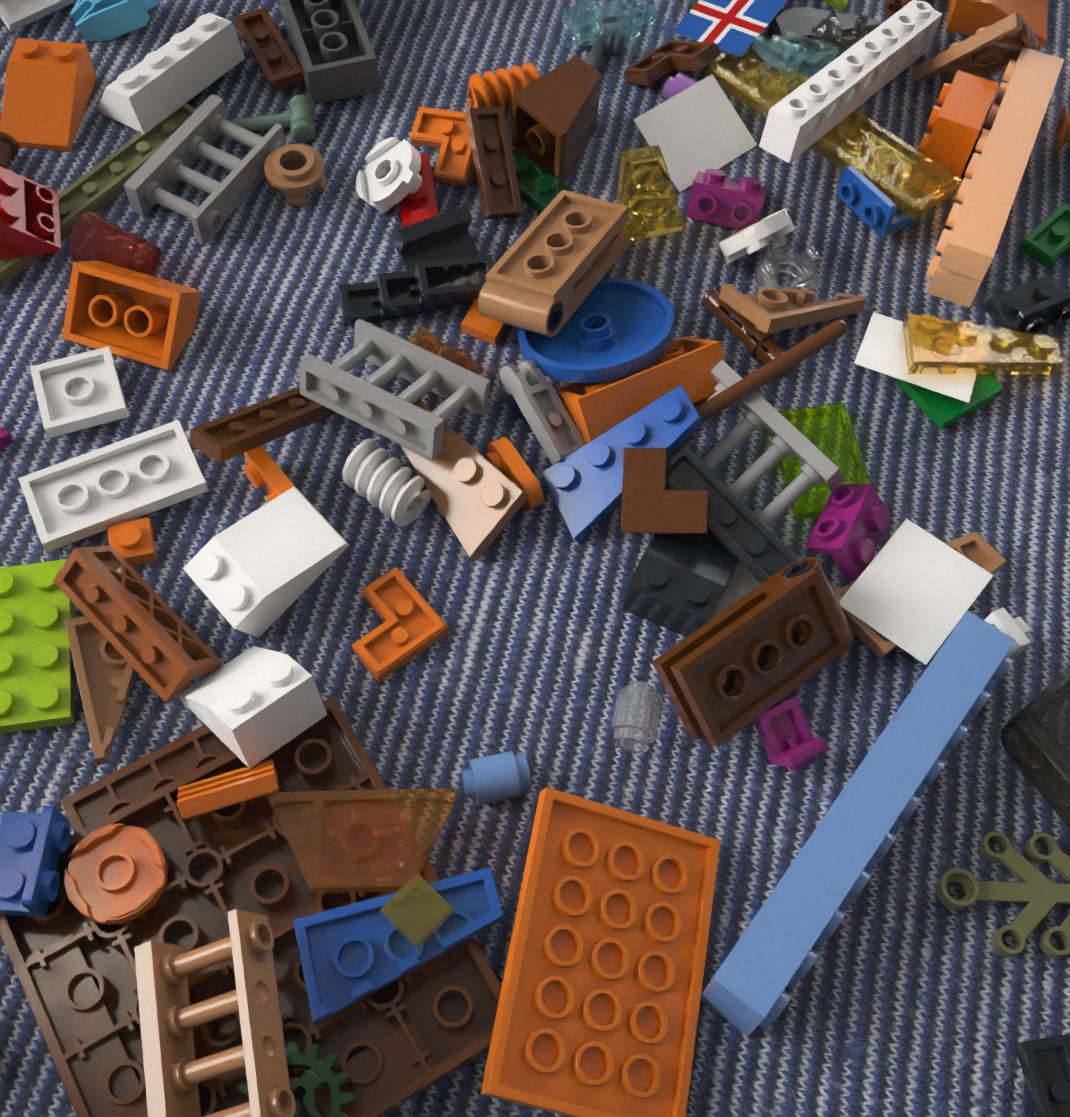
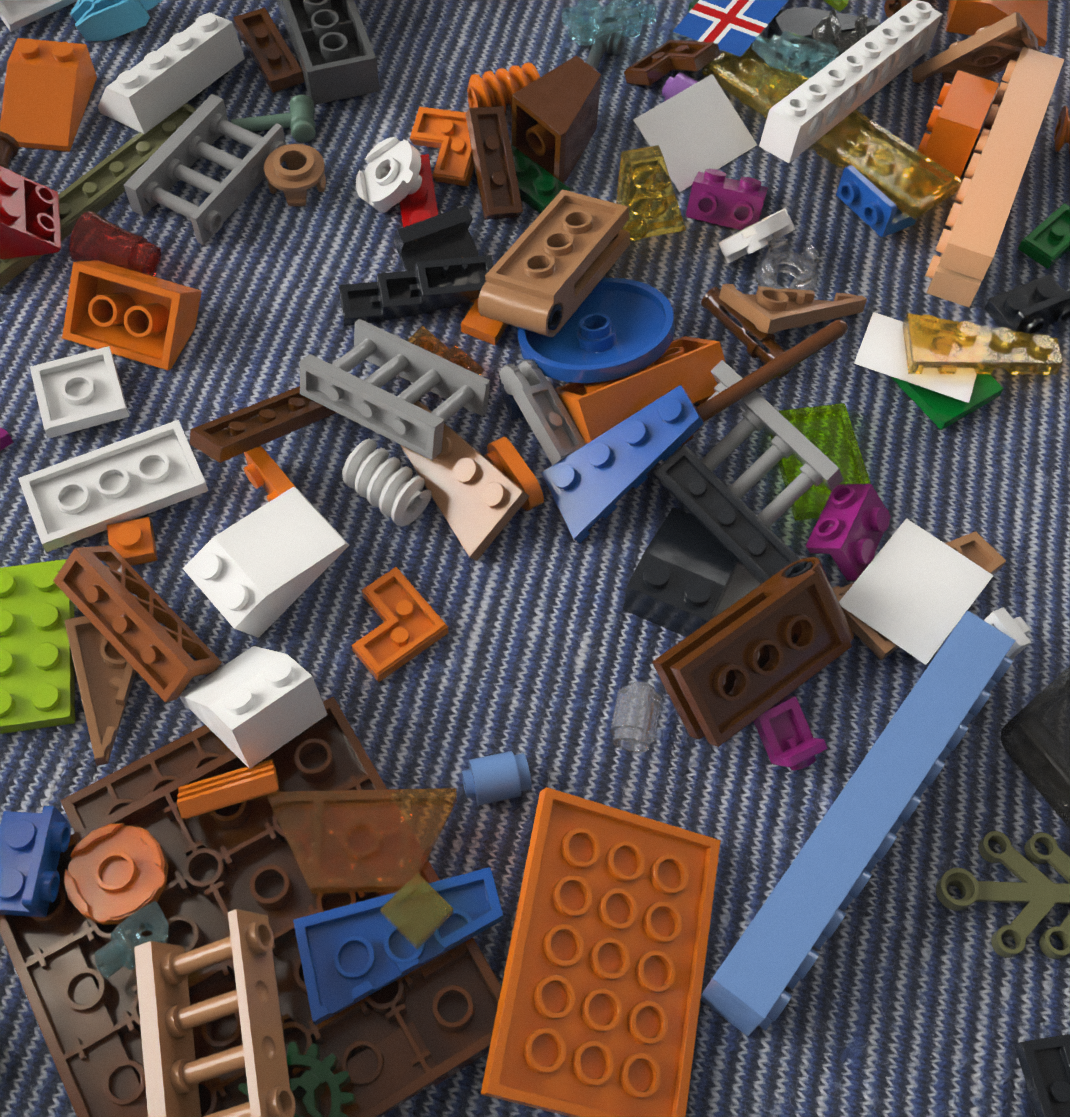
reddish brown tile [621,448,709,535] -> none
none -> clear light blue piece [95,901,168,979]

